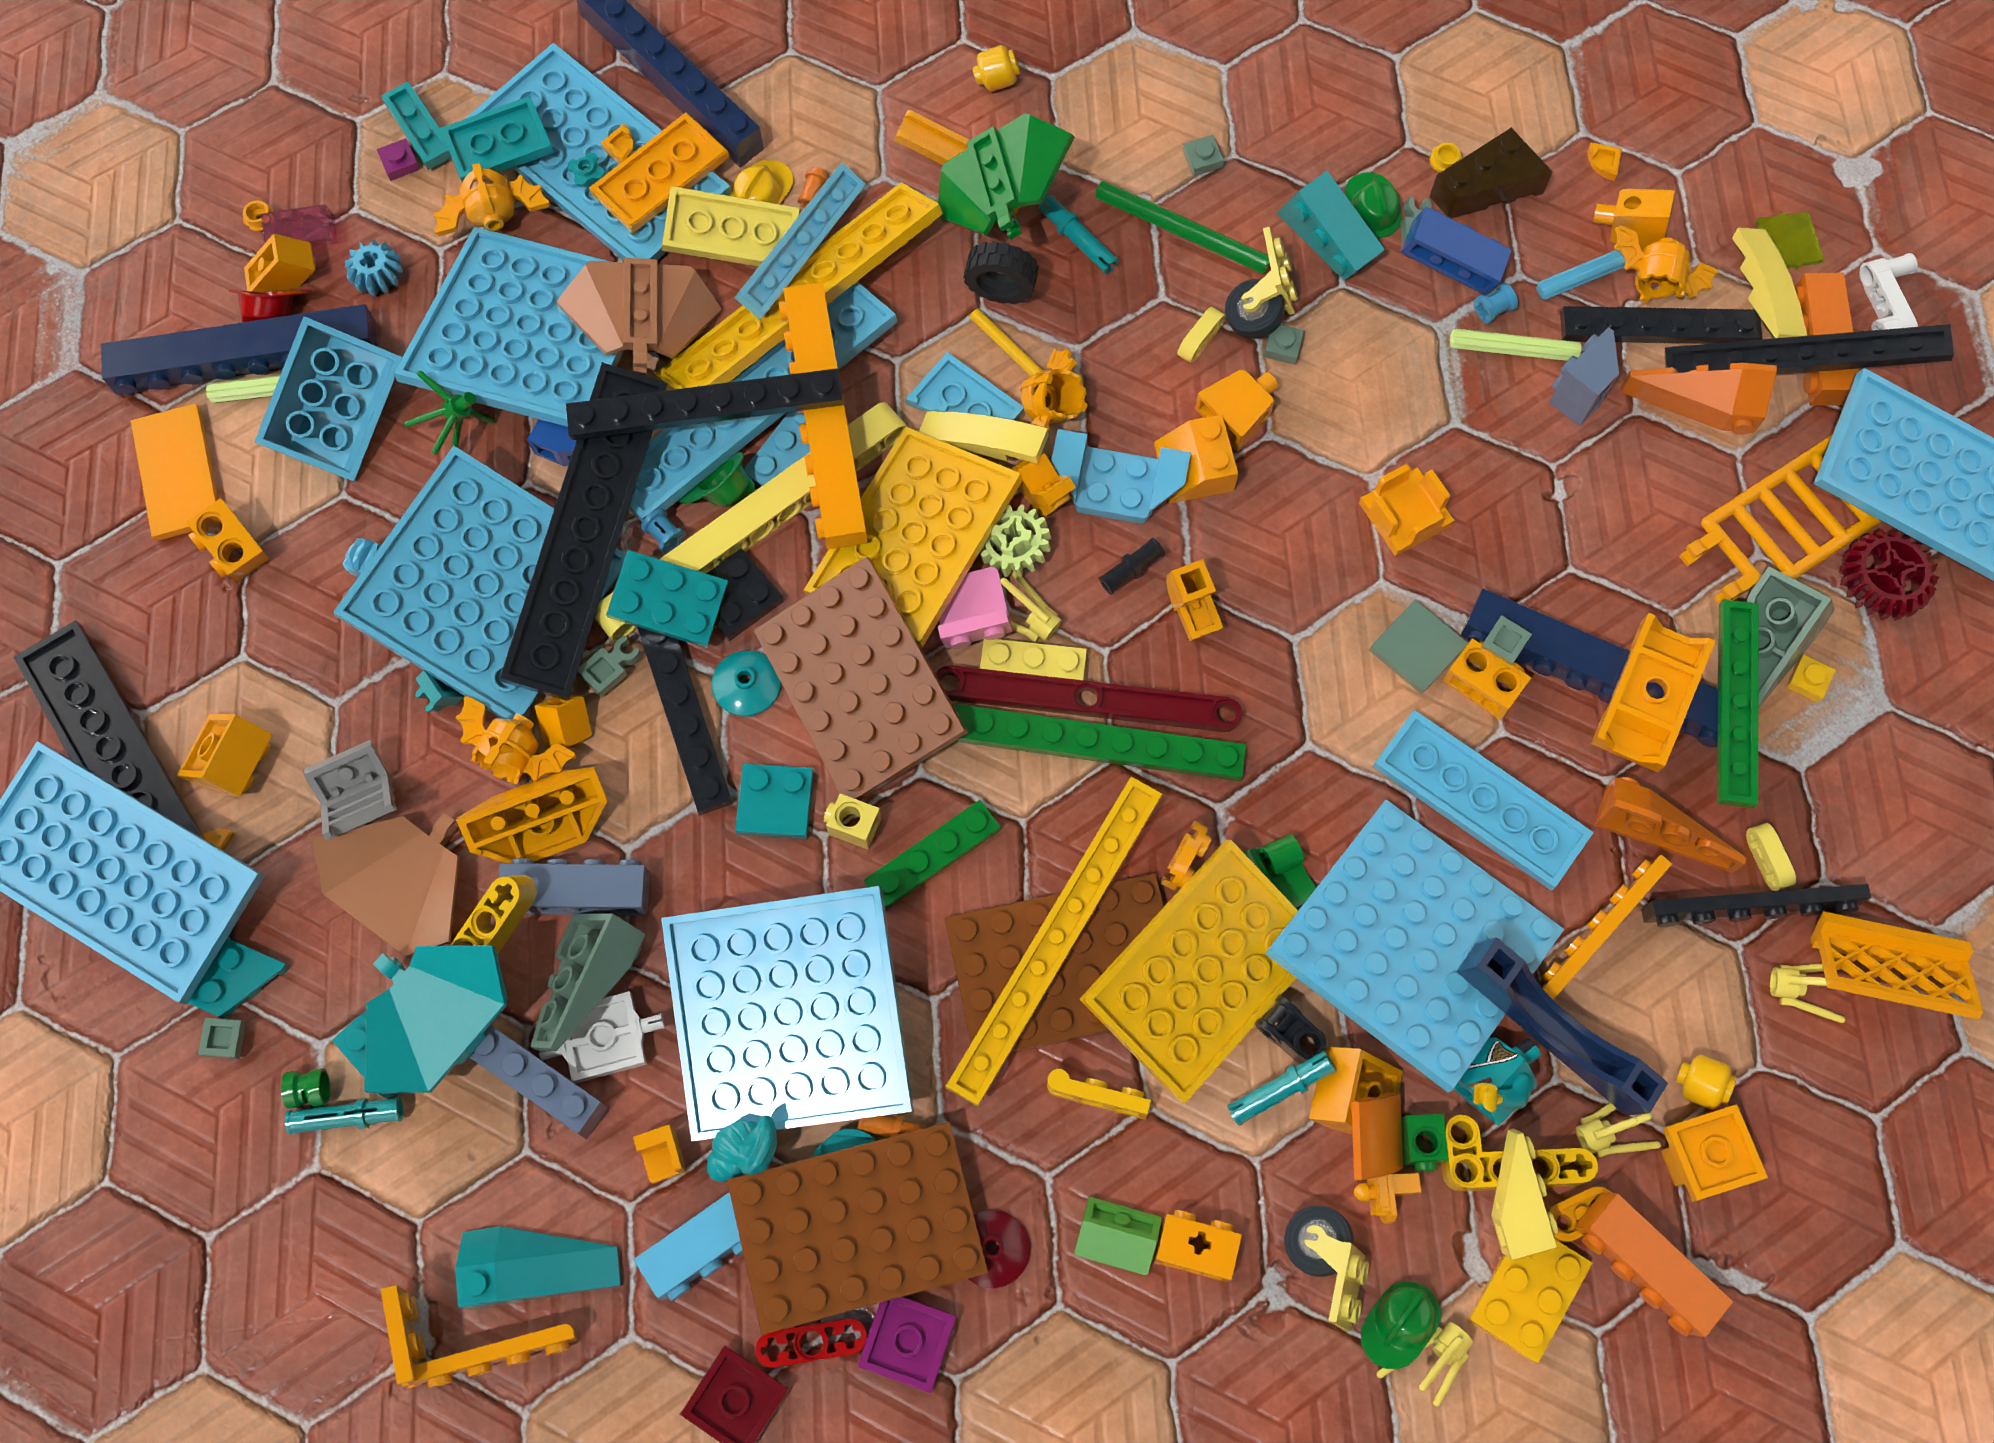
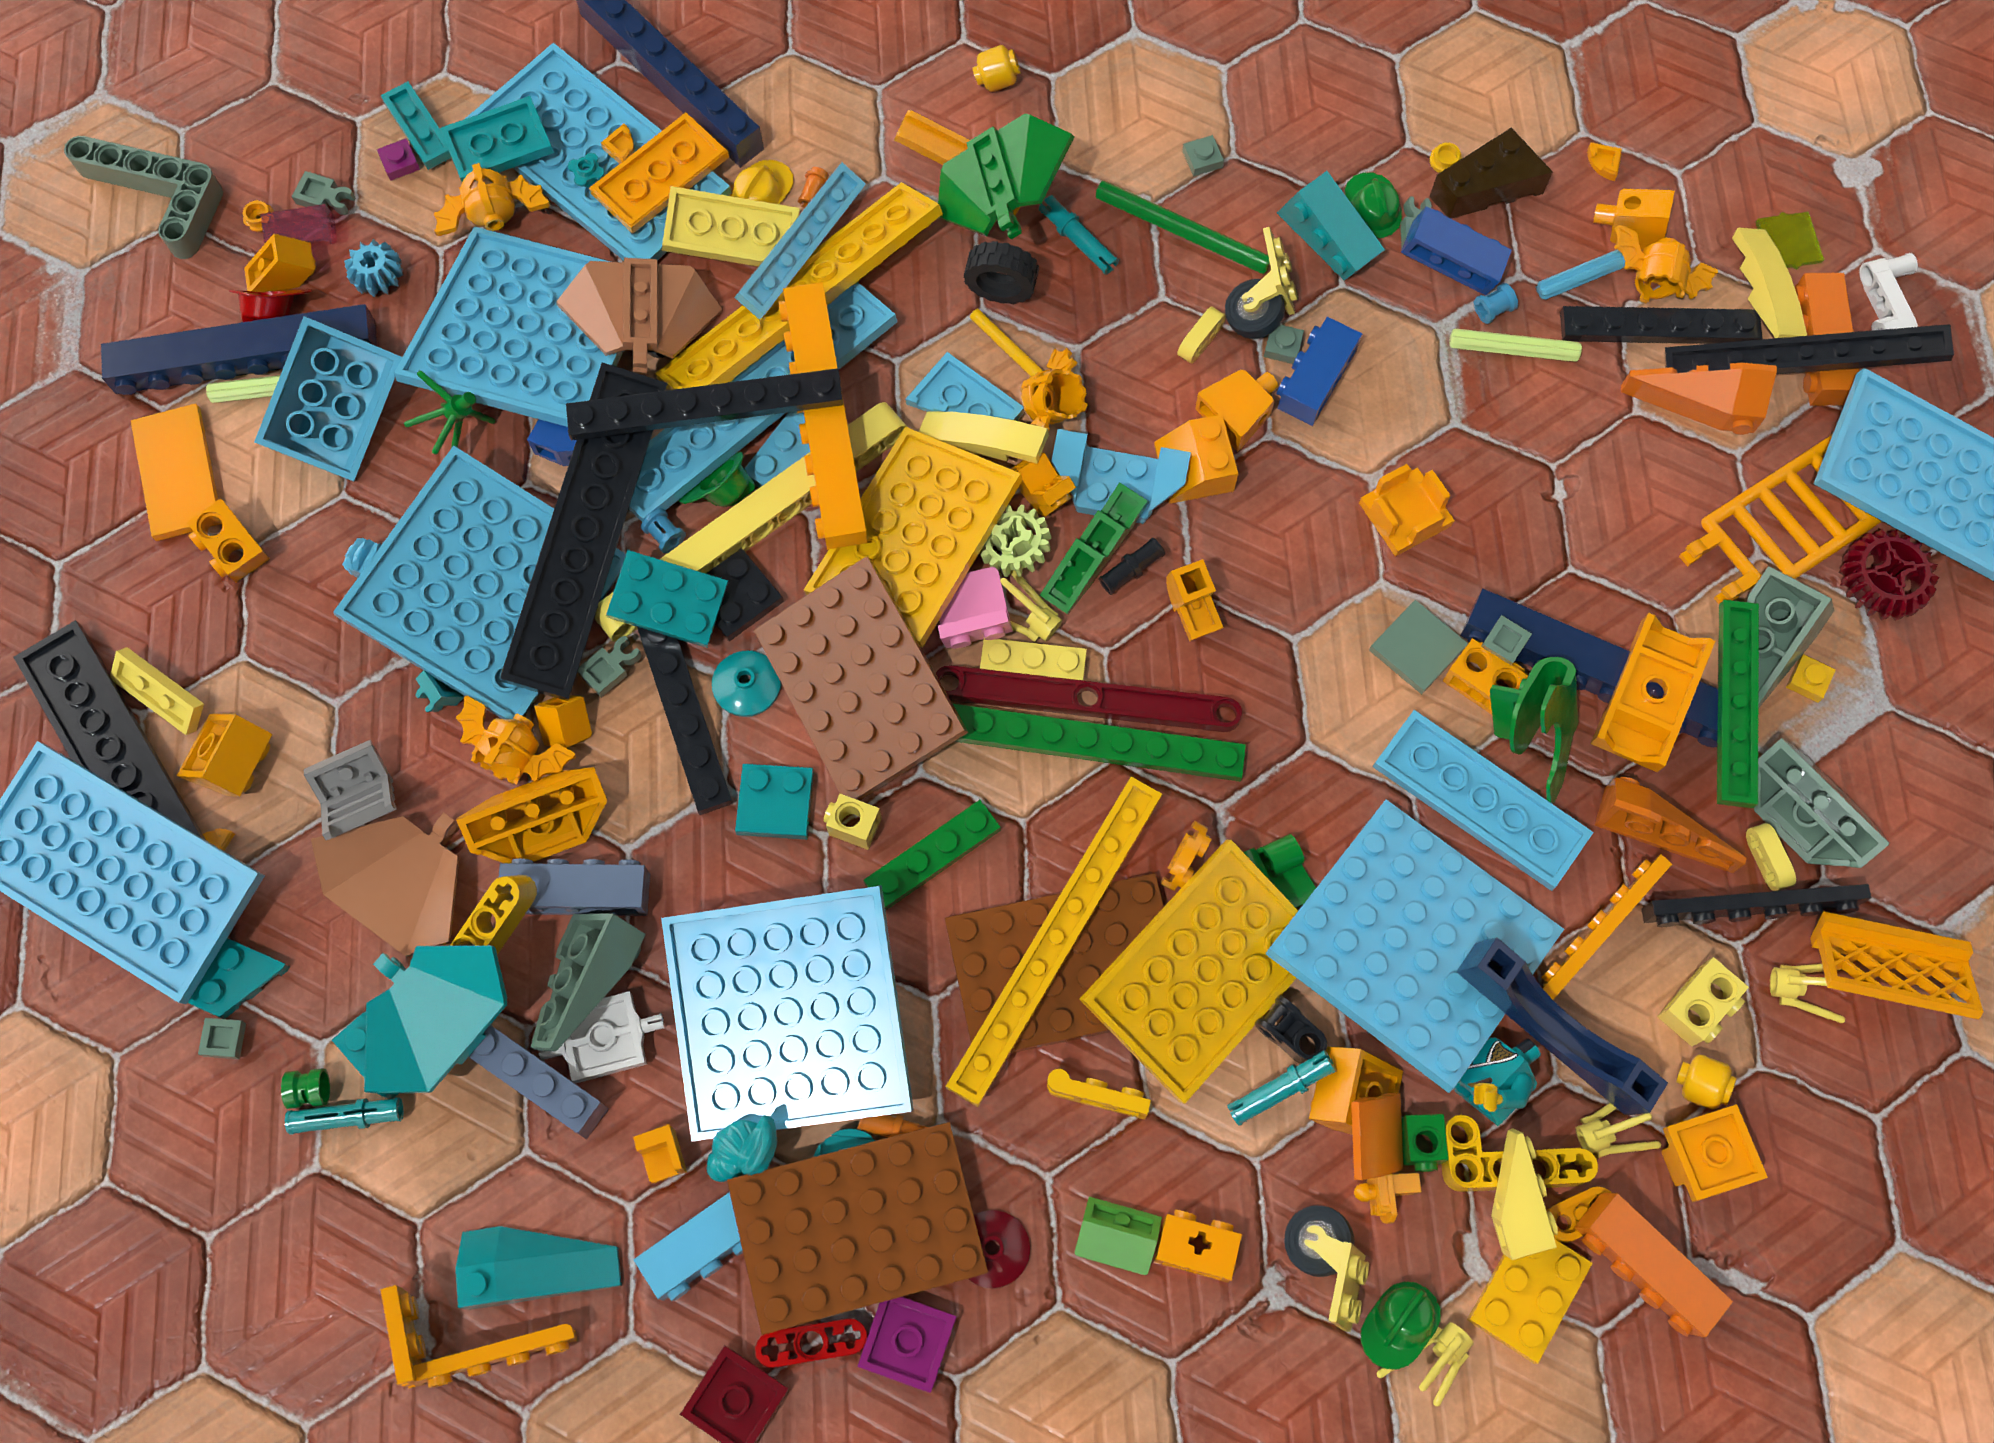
sand blue slope [1549,327,1619,427] -> none
none -> sand green beam [64,136,223,259]
none -> light yellow plate [110,647,204,735]
none -> sand green plate [292,171,356,215]
none -> green slope [1040,482,1150,614]
none -> blue brick [1276,317,1362,426]
none -> green piece [1490,657,1579,804]
none -> light yellow brick [1657,957,1749,1047]
none -> sand green wedge [1754,738,1890,868]

